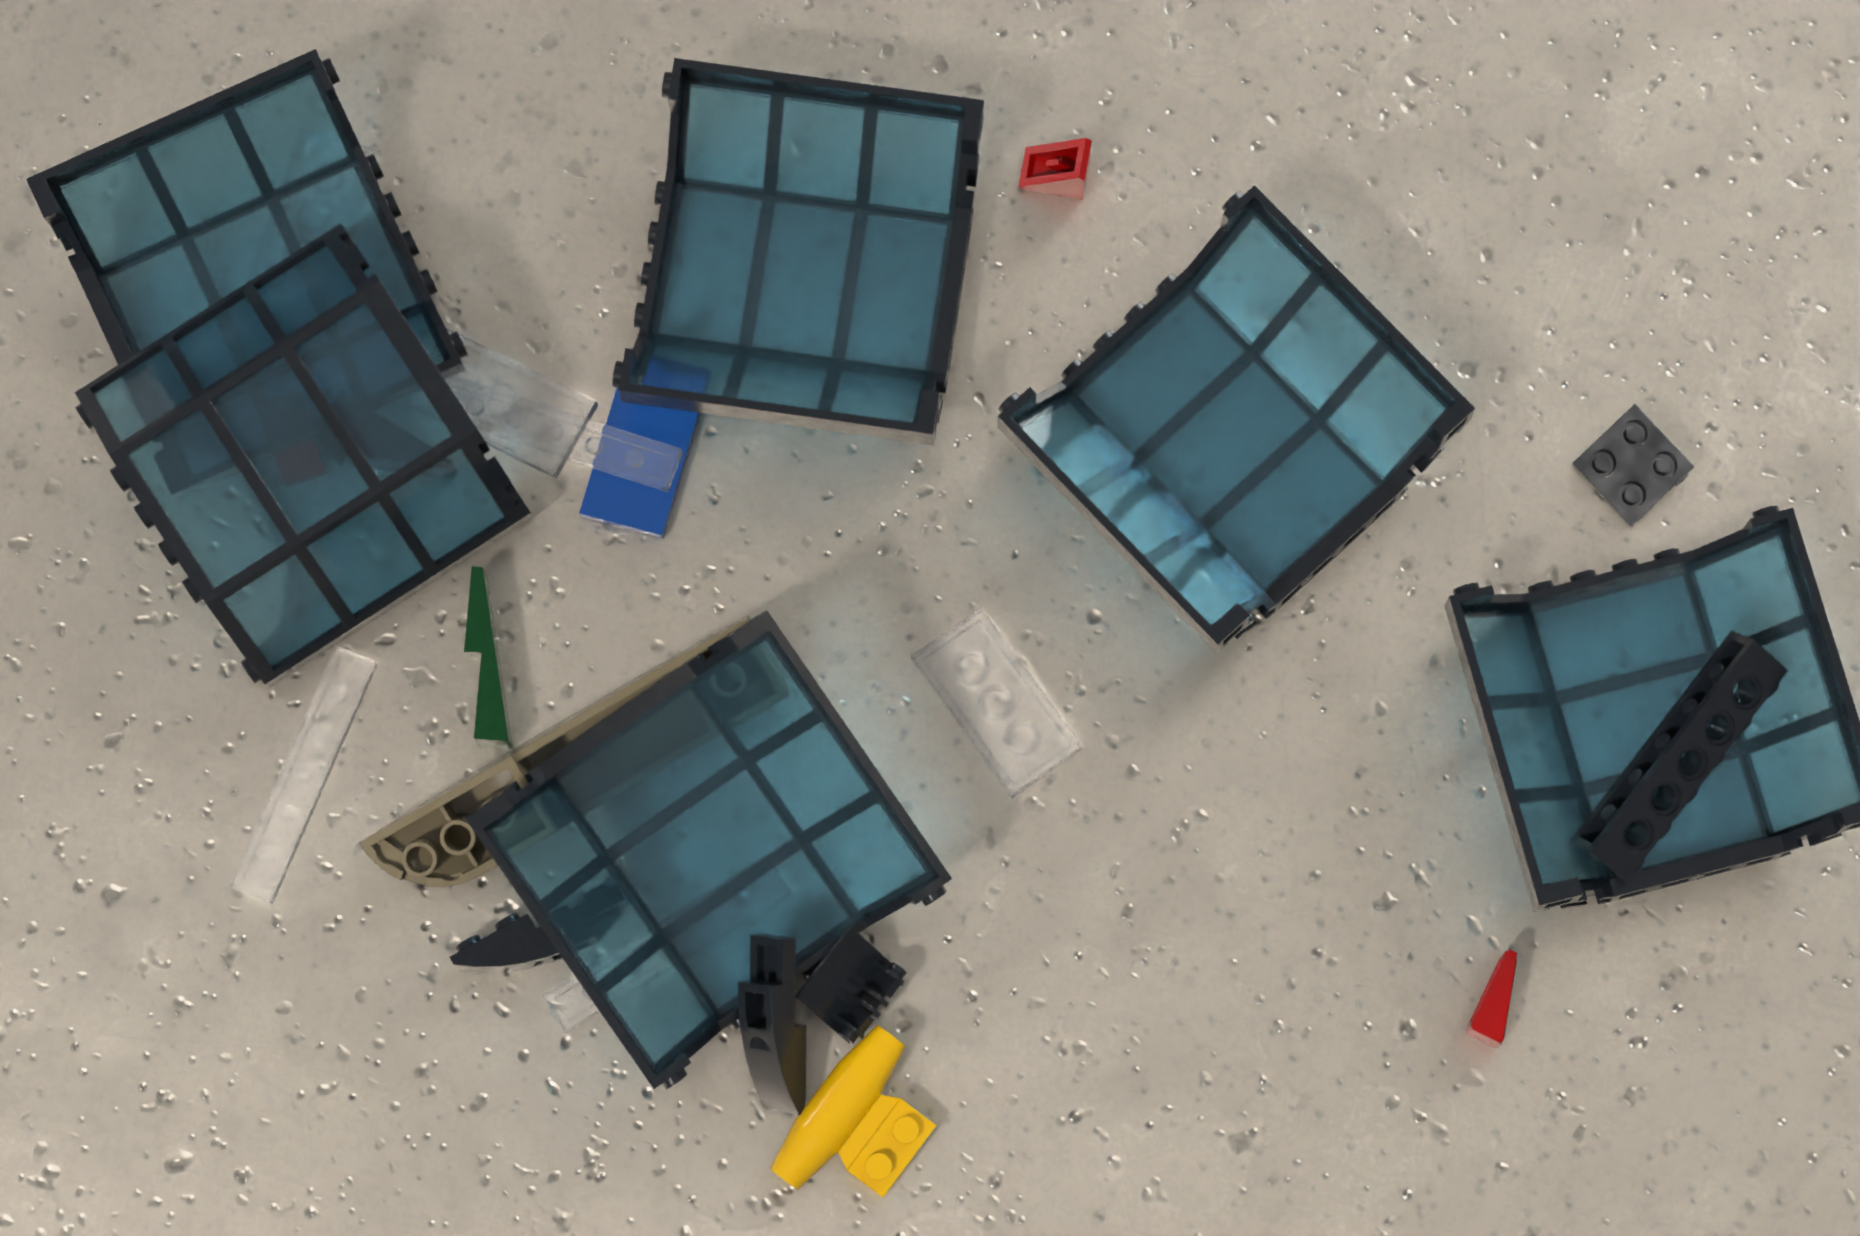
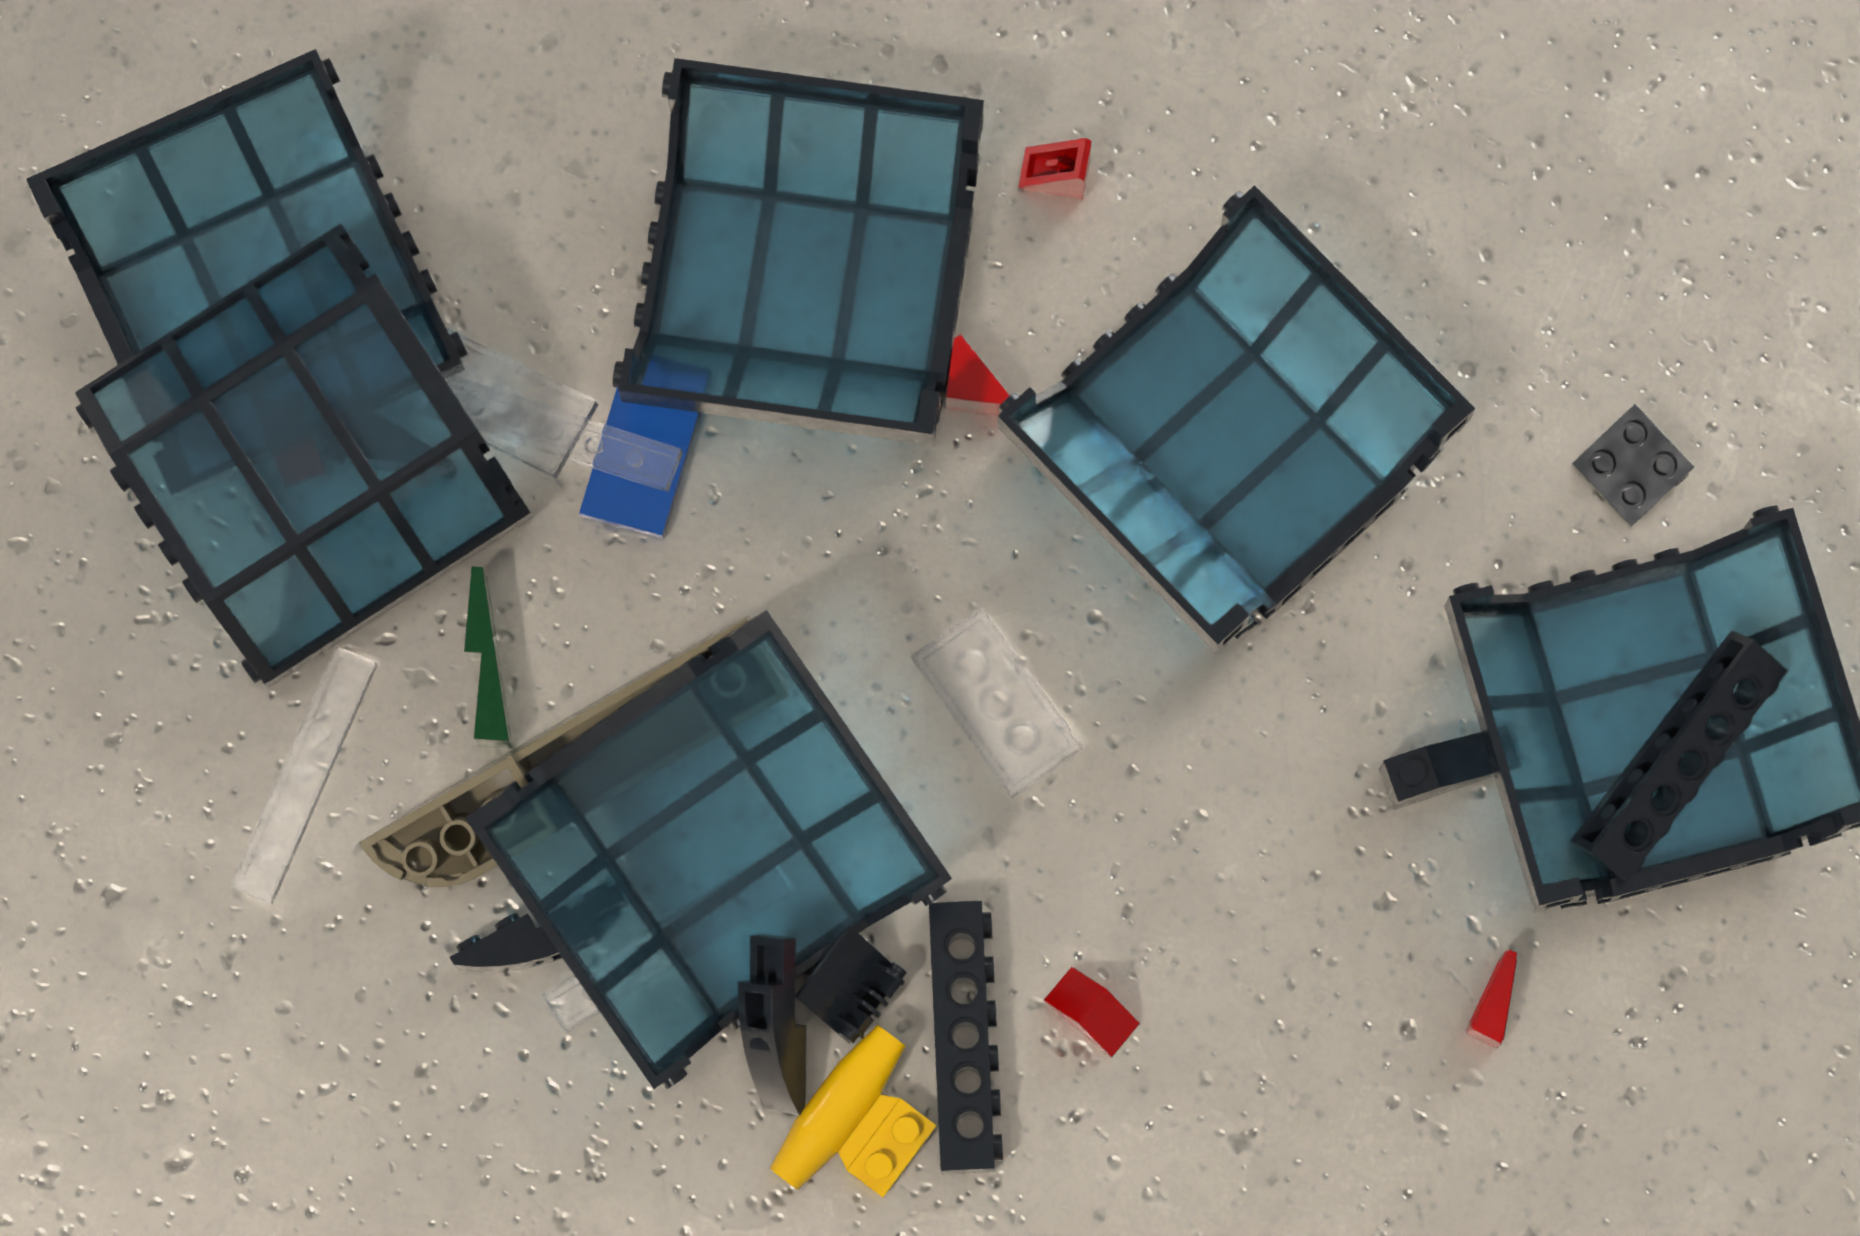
none -> black brick [929,901,1003,1175]
none -> red slope [946,334,1010,415]
none -> red slope [1043,967,1140,1058]
none -> black slope [1379,727,1518,810]

